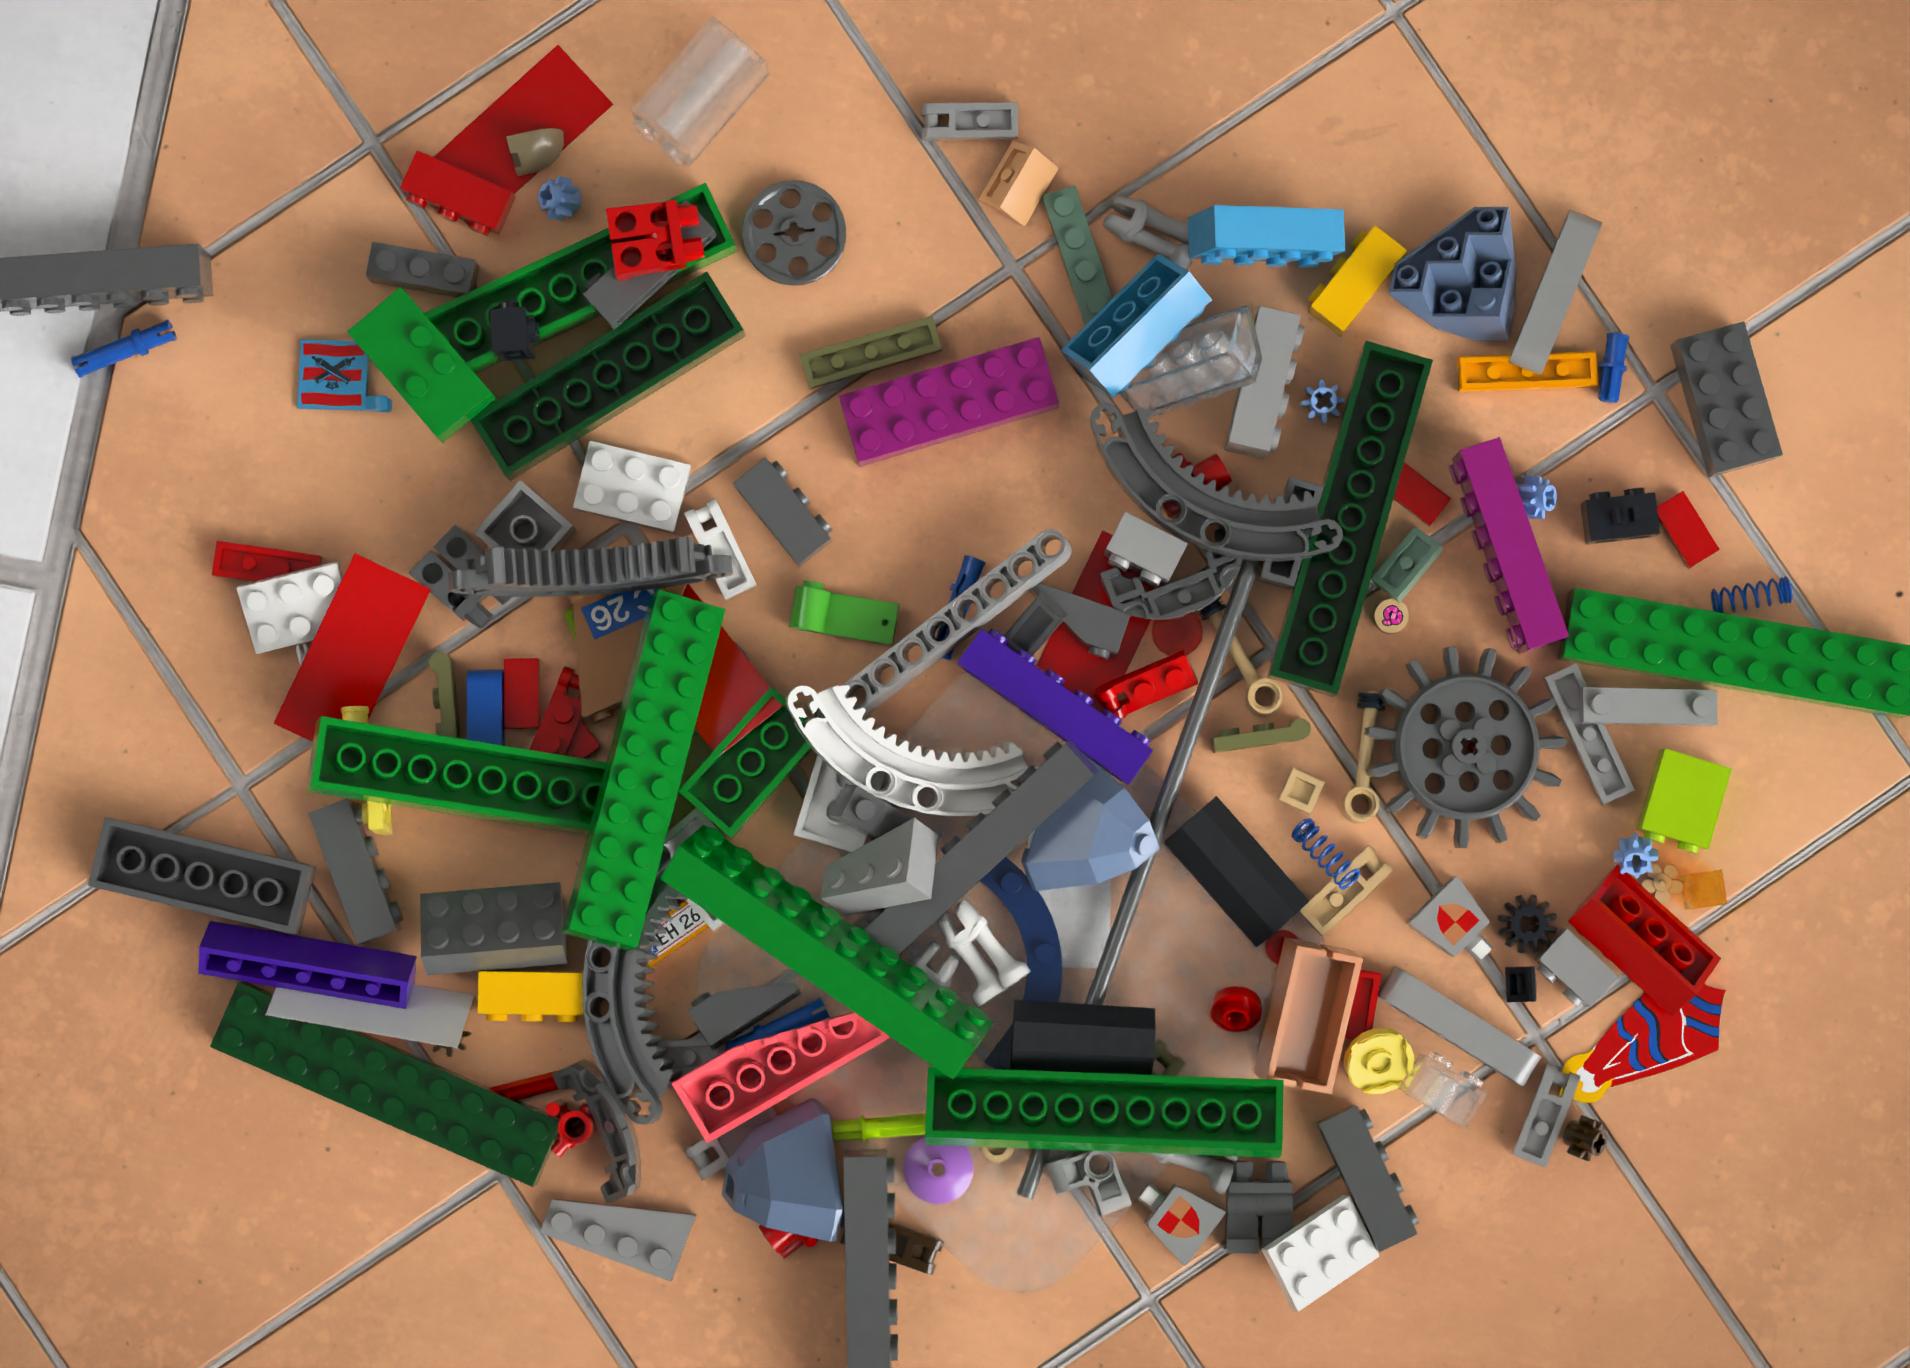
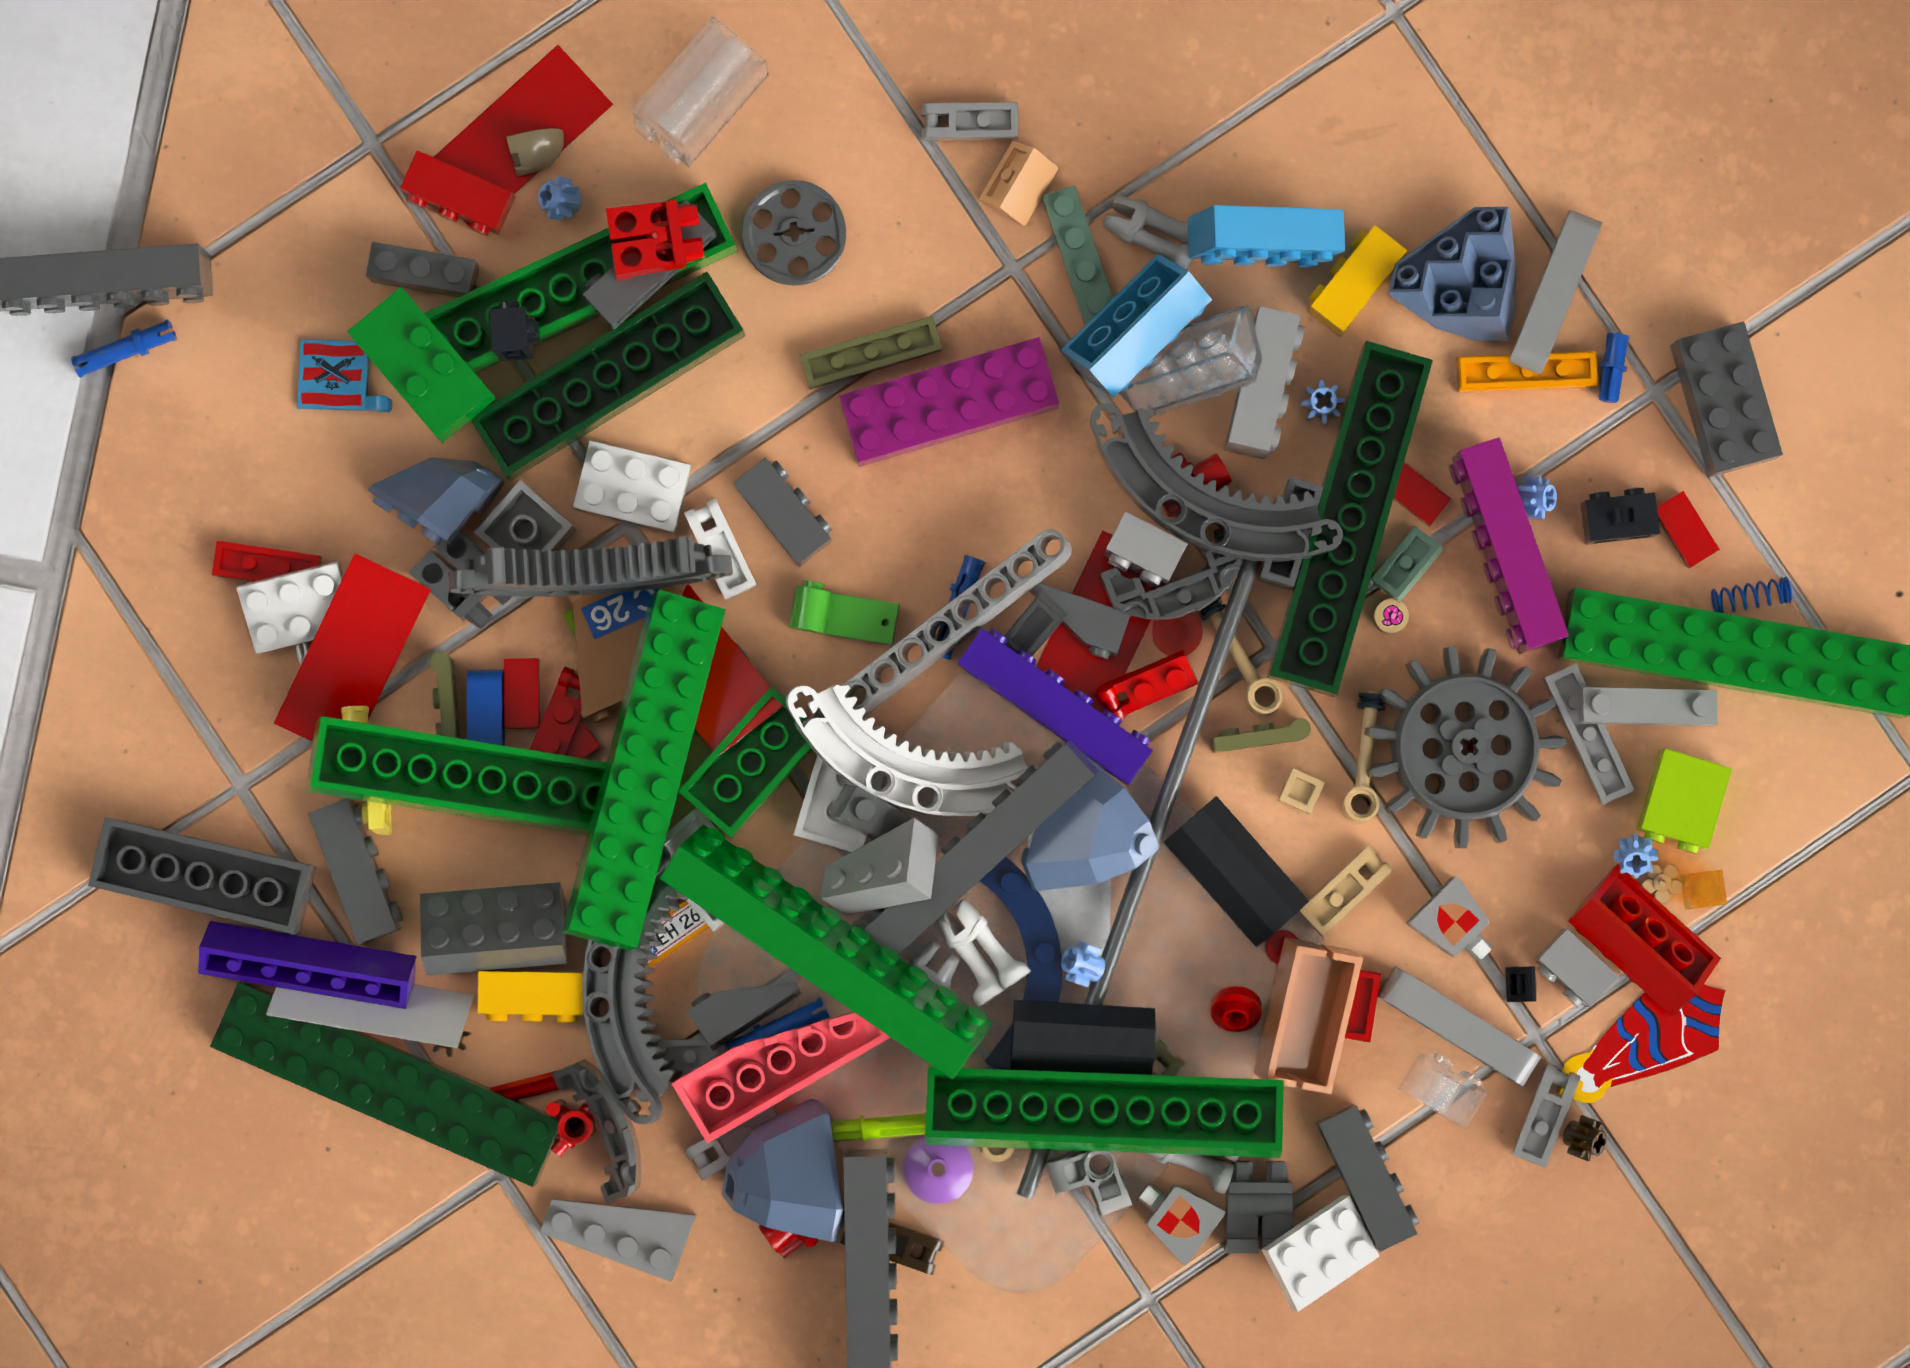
blue piece [1291,818,1360,889] -> none
light yellow tile [1343,1028,1414,1094] -> none
black gear [1497,895,1557,953] -> none
none -> sand blue brick [368,457,505,545]
none -> light blue gear [1061,941,1105,987]

